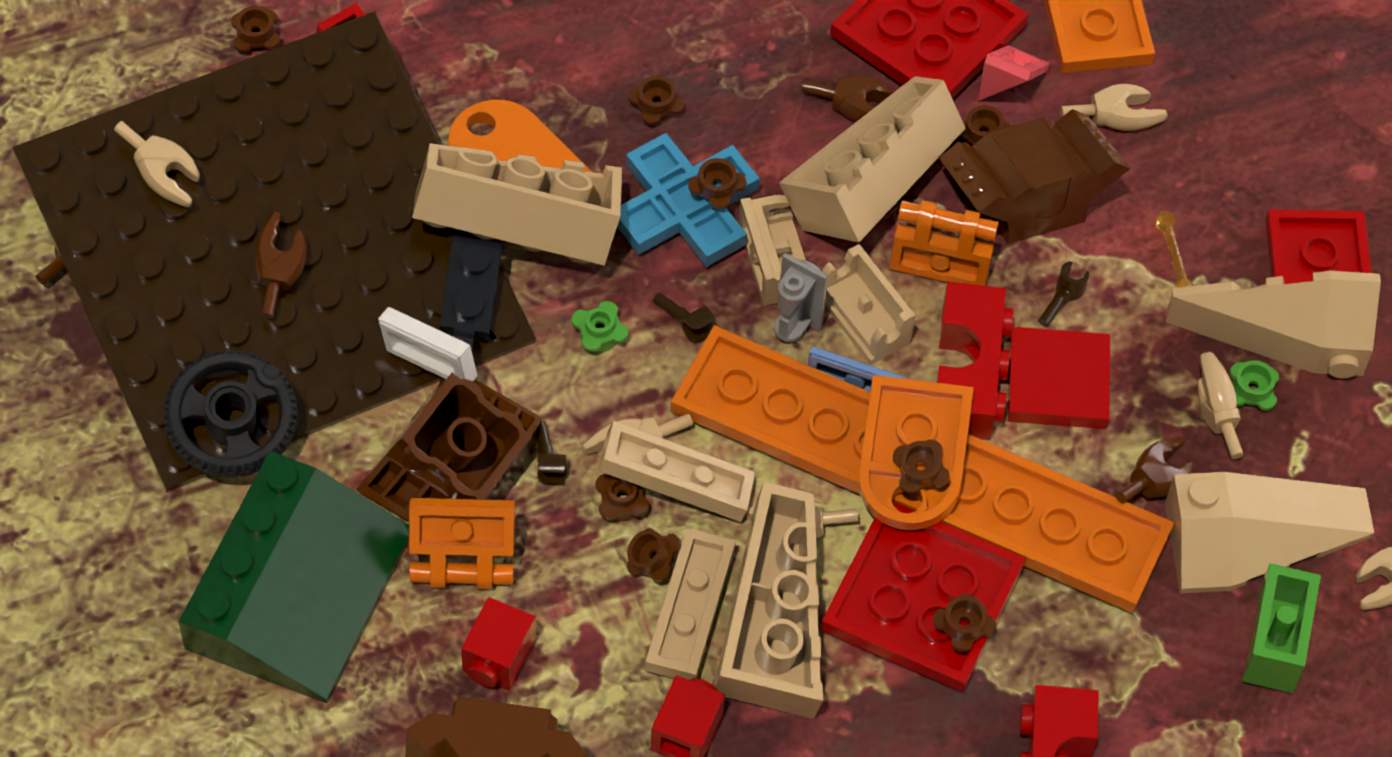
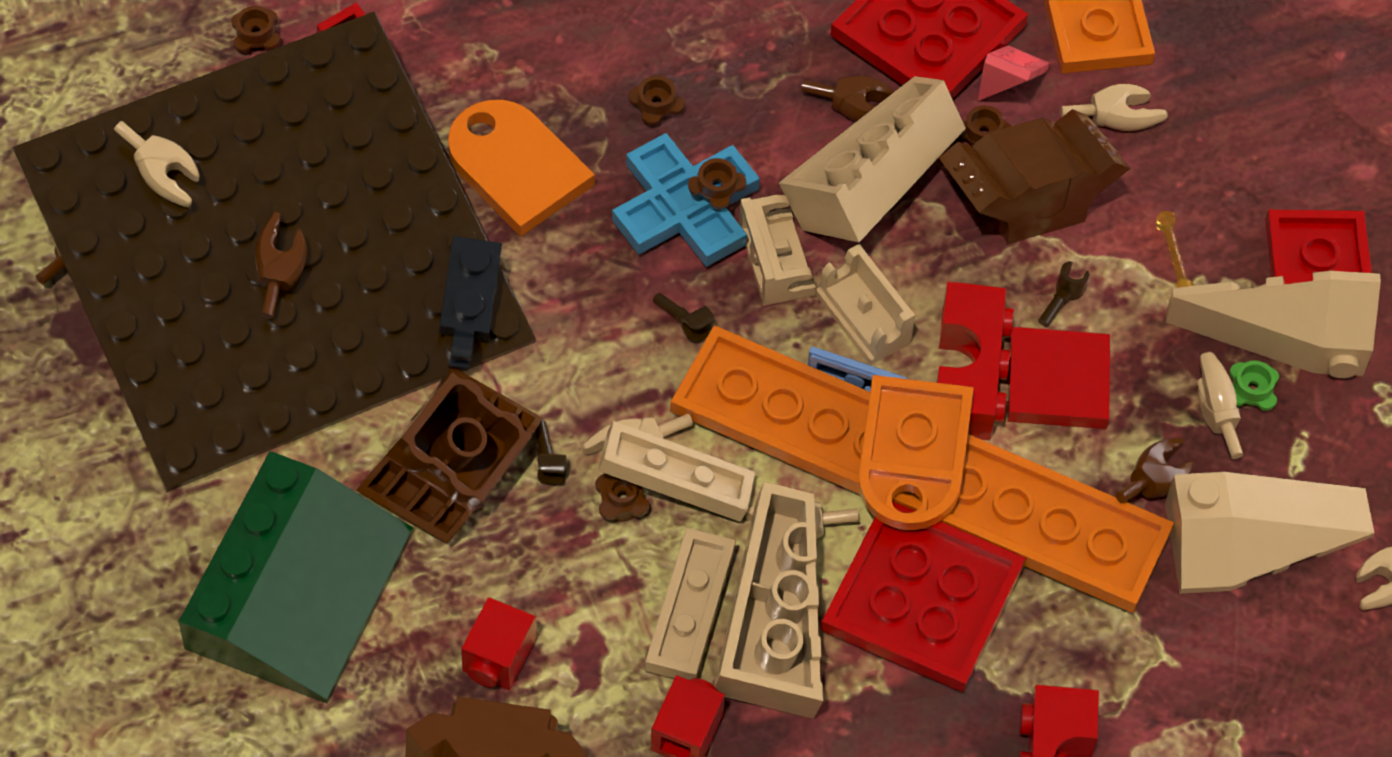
black wheel [164,350,297,478] -> none
white tile [378,307,478,381] -> none
orange plate [409,498,515,590] -> none
tan wedge [412,143,622,266] -> none
bright green plate [572,301,628,352] -> none
reddish brown plate [627,528,681,582] -> none
light grey hinge [774,253,828,343] -> none
orange plate [889,200,999,286] -> none
reddish brown plate [893,439,949,494] -> none
reddish brown plate [933,594,996,652] -> none
bright green brick [1242,563,1321,693] -> none

